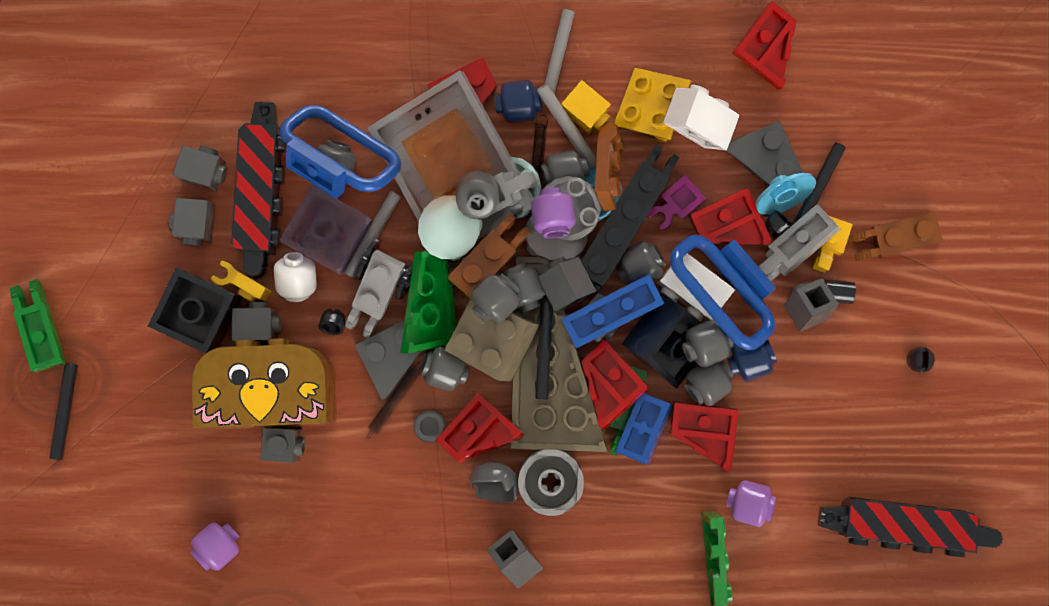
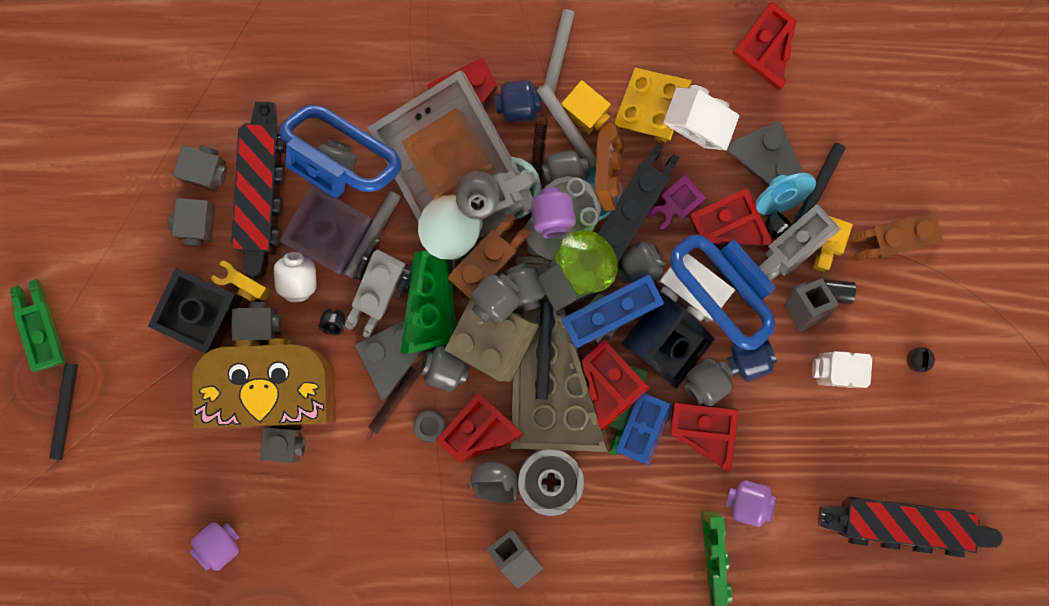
dark grey head [682,320,733,367] -> none
none -> clear neon green dish [555,230,618,294]
none -> white brick [812,351,872,388]

